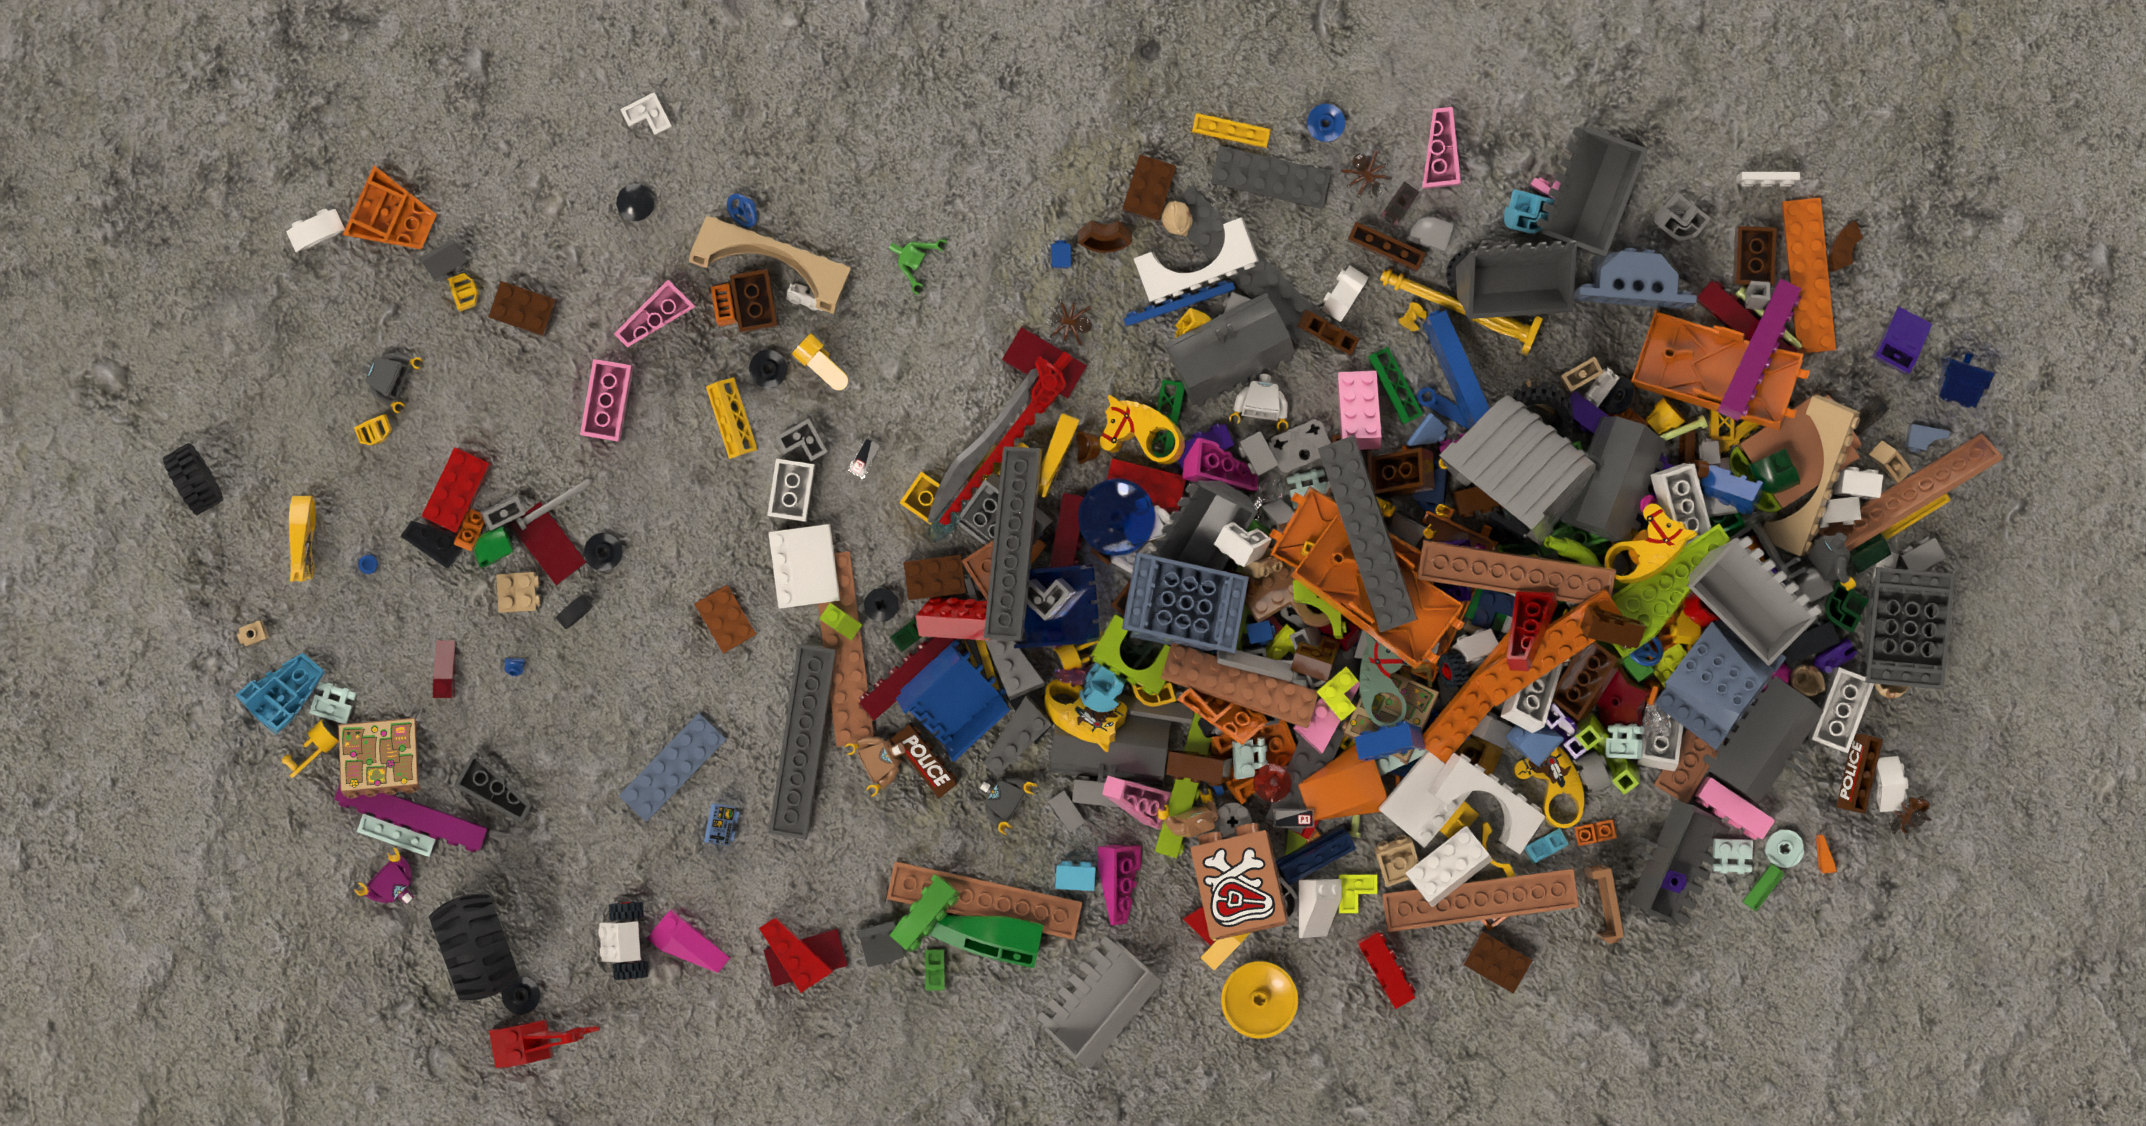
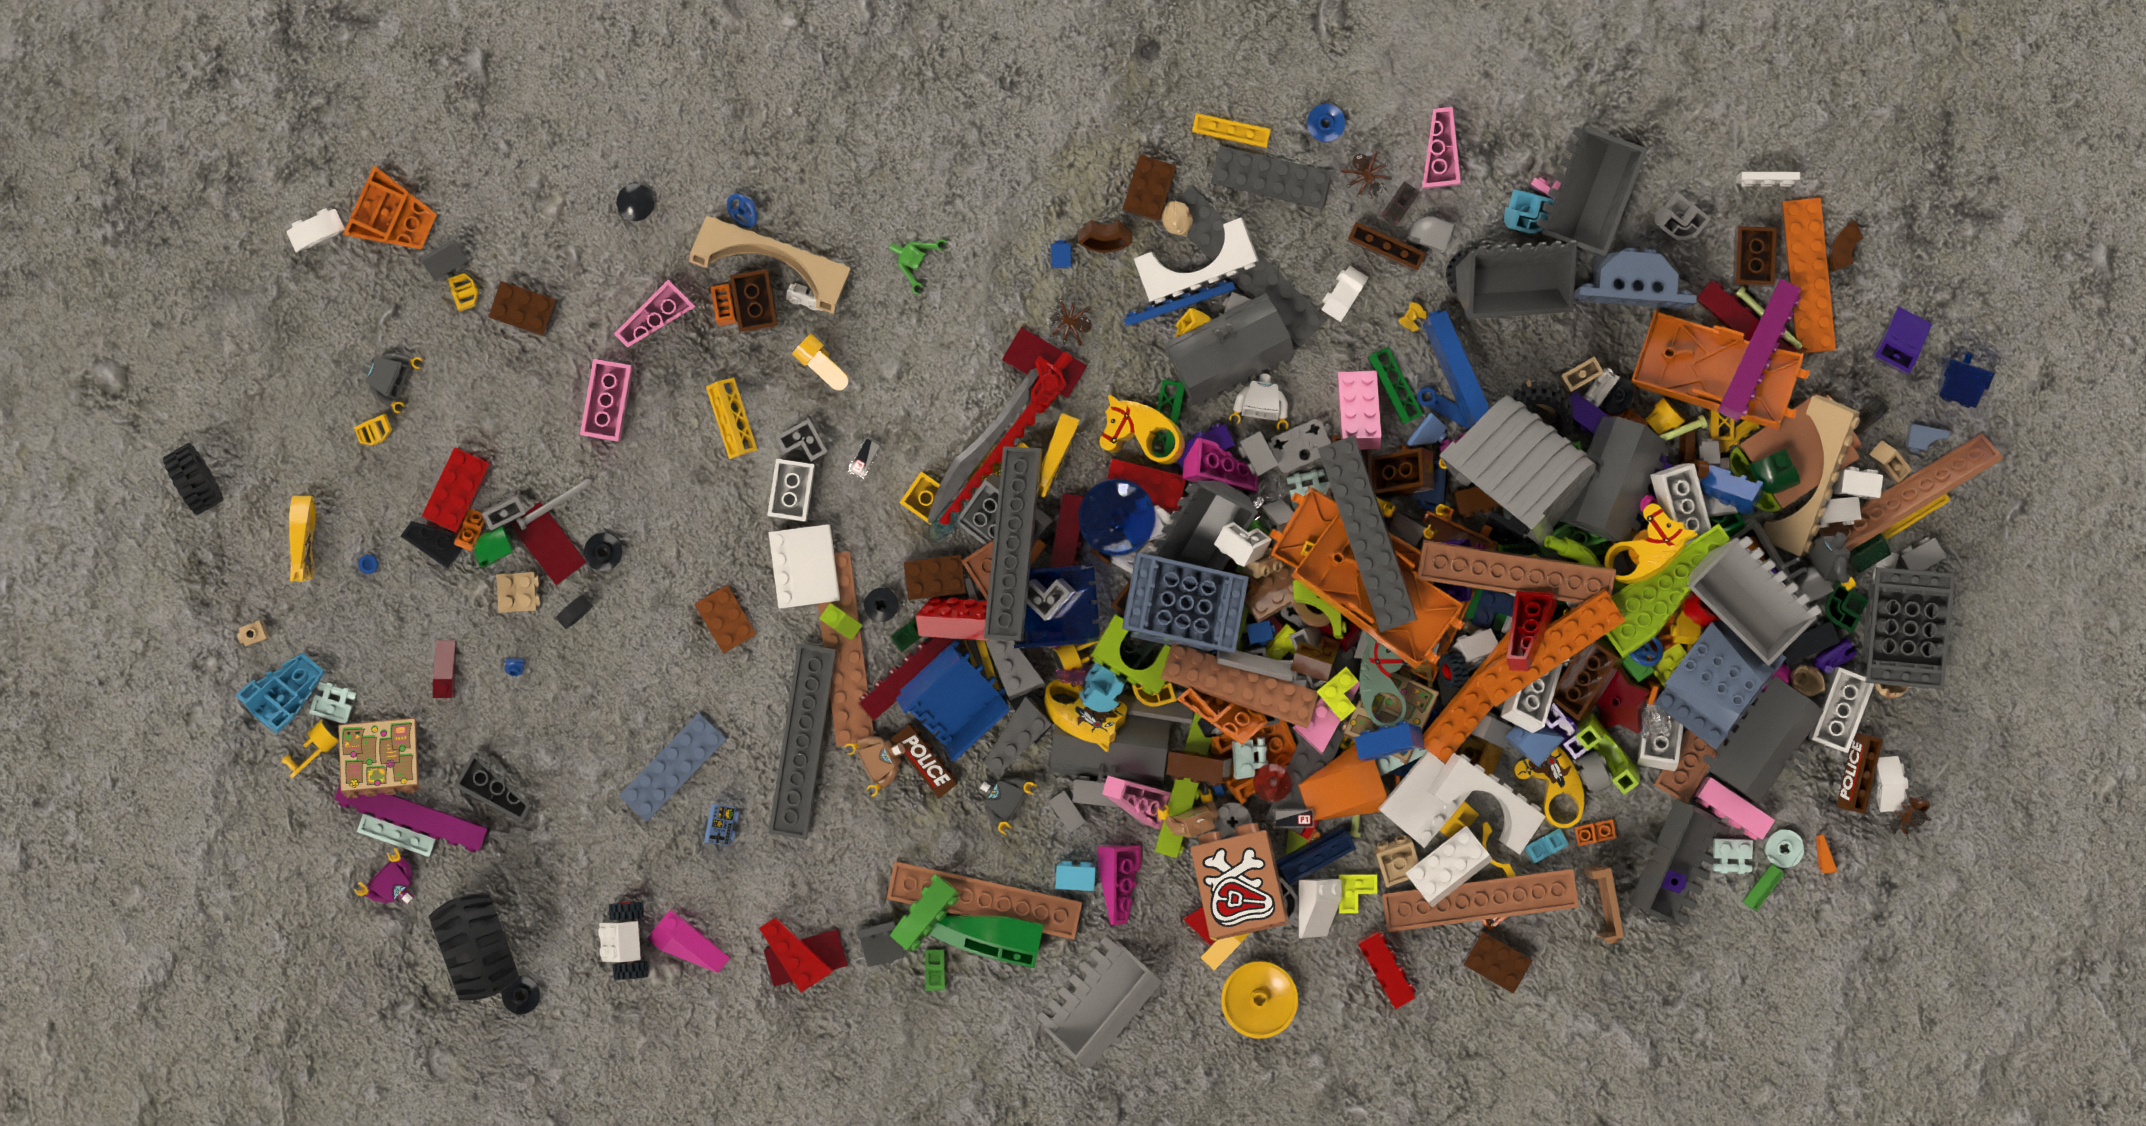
red slope [489,1019,600,1068] -> none
white plate [620,92,672,135] -> none
black dish [749,350,787,388] -> none
reddish brown helmet [1076,431,1101,464] -> none
reddish brown arch [1296,310,1360,356] -> none
yellow piece [1380,268,1543,356] -> none
reddish brown wedge [1580,606,1646,649] -> none
light aqua plate [1605,723,1644,759] -> none
light grey window [1745,281,1770,310] -> none

